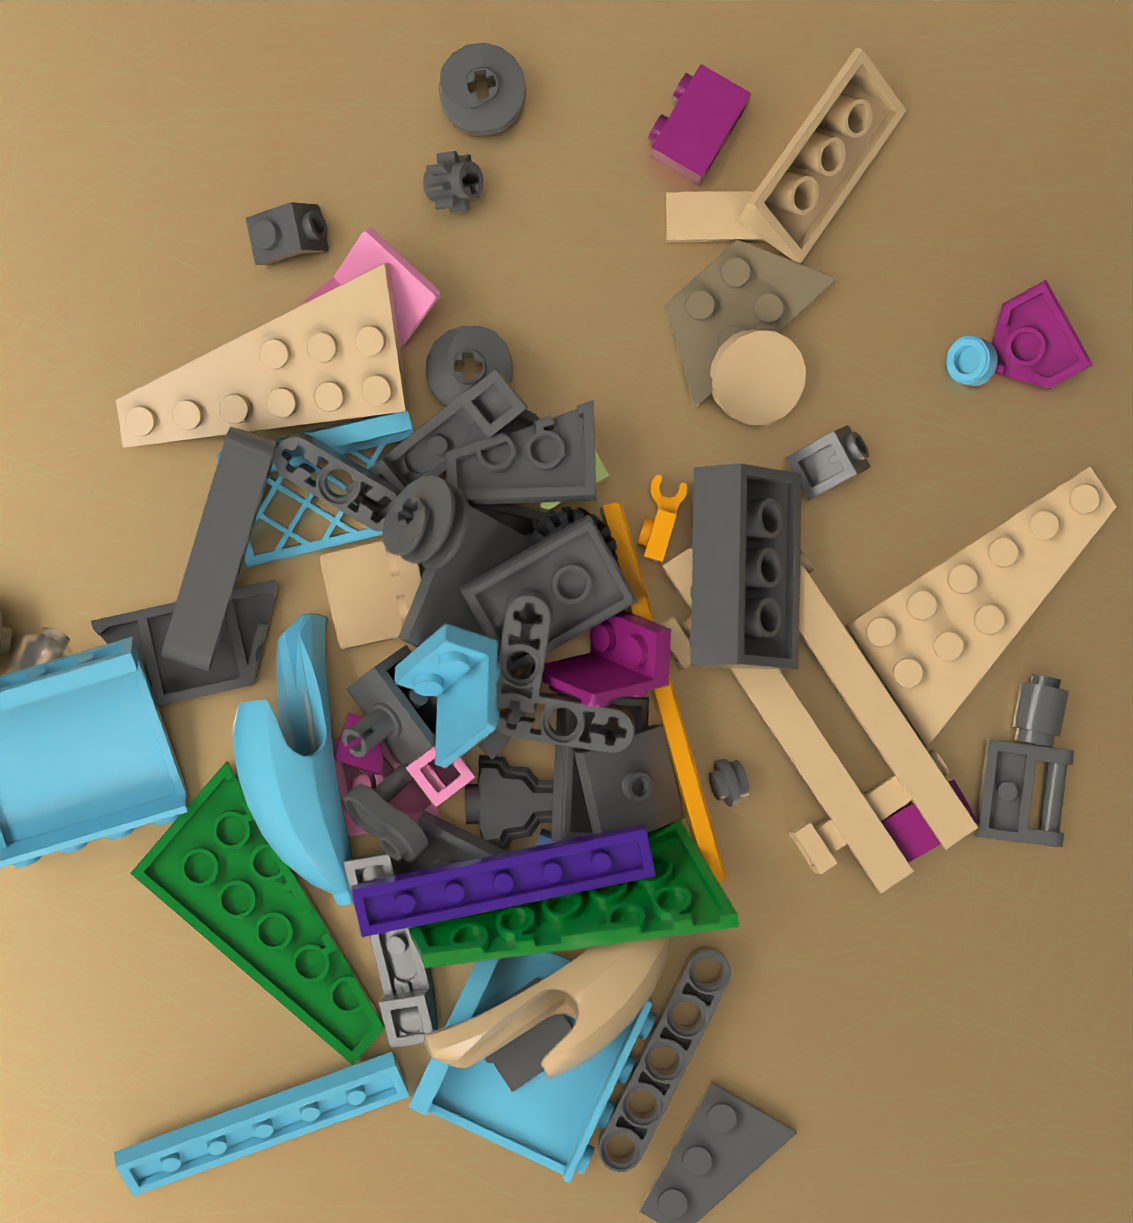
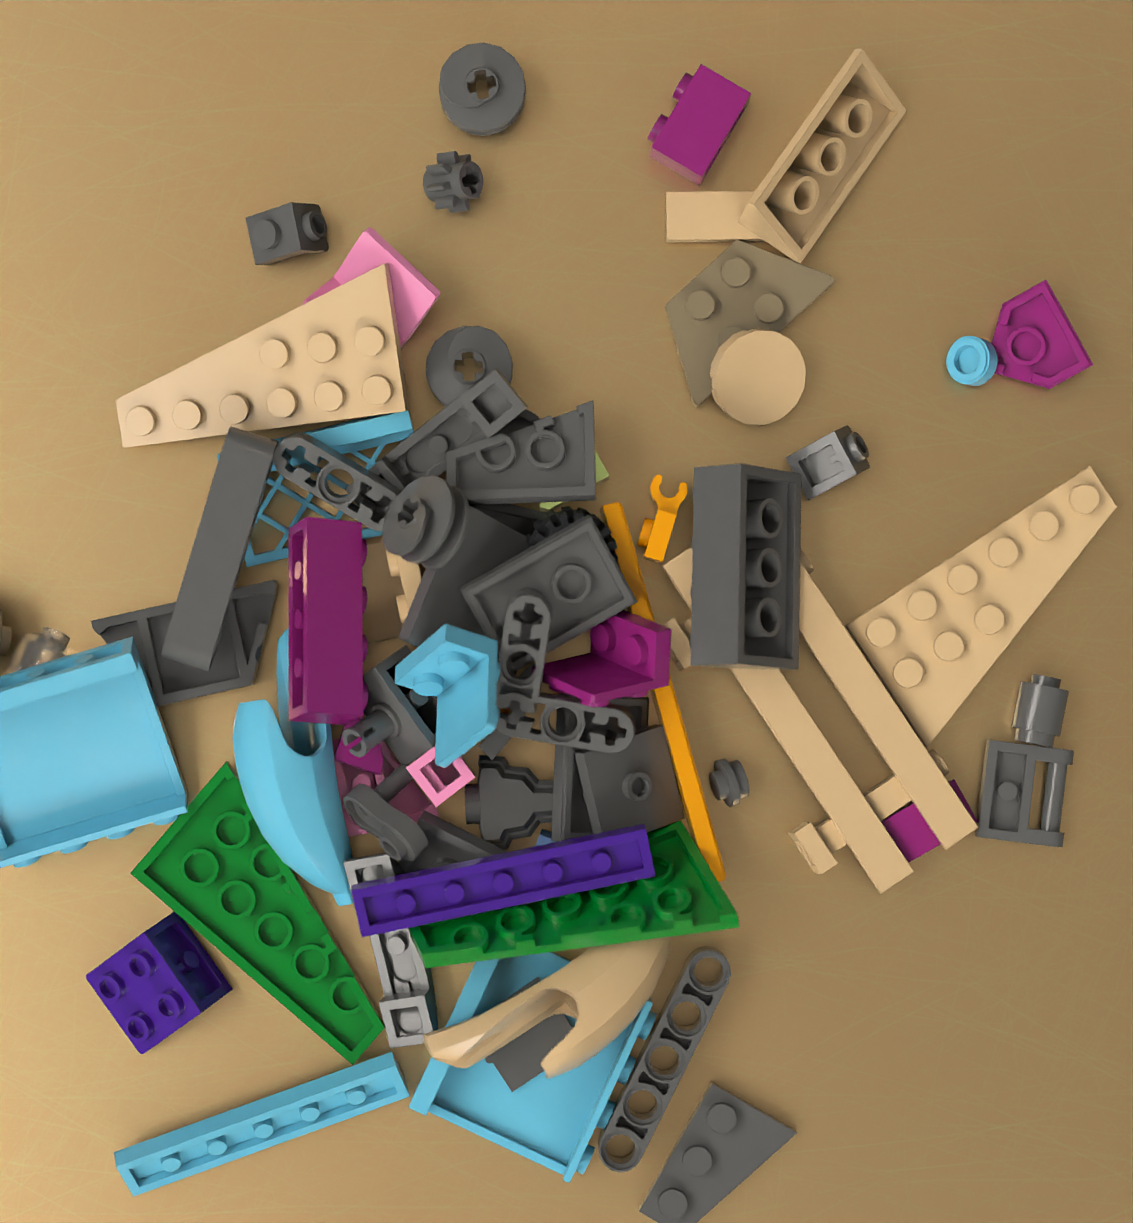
none -> dark purple bracket [86,912,233,1054]
none -> magenta brick [289,517,368,725]

